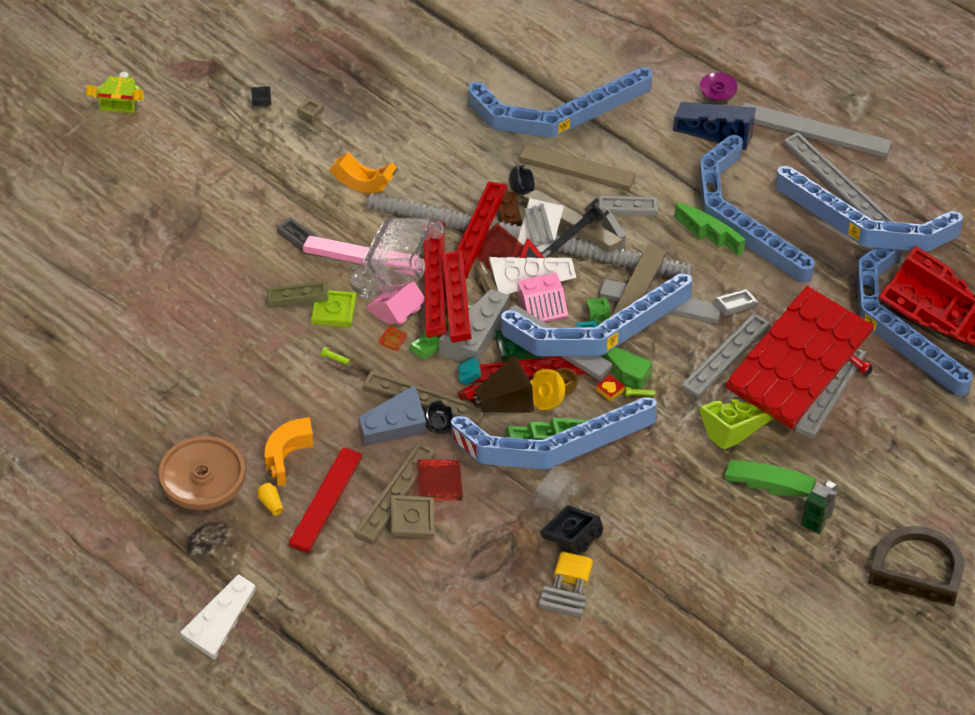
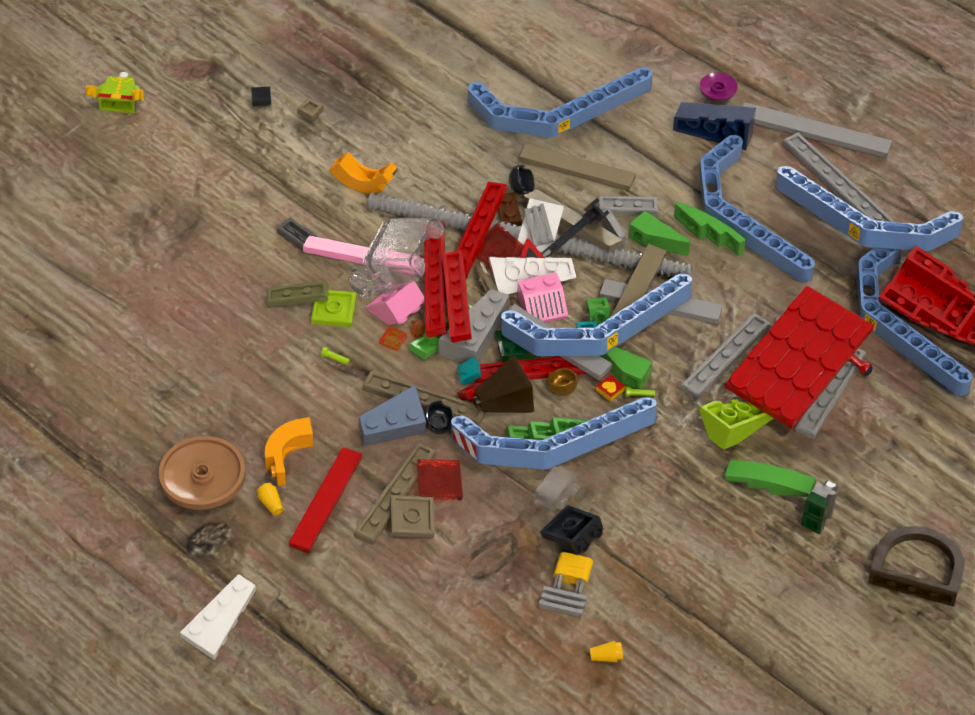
yellow tile [530,369,565,411] -> none
light grey tile [714,289,758,316] -> none
none -> clear orange plate [409,319,425,338]
none -> yellow cone [590,641,623,663]
none -> bright green slope [628,211,691,256]

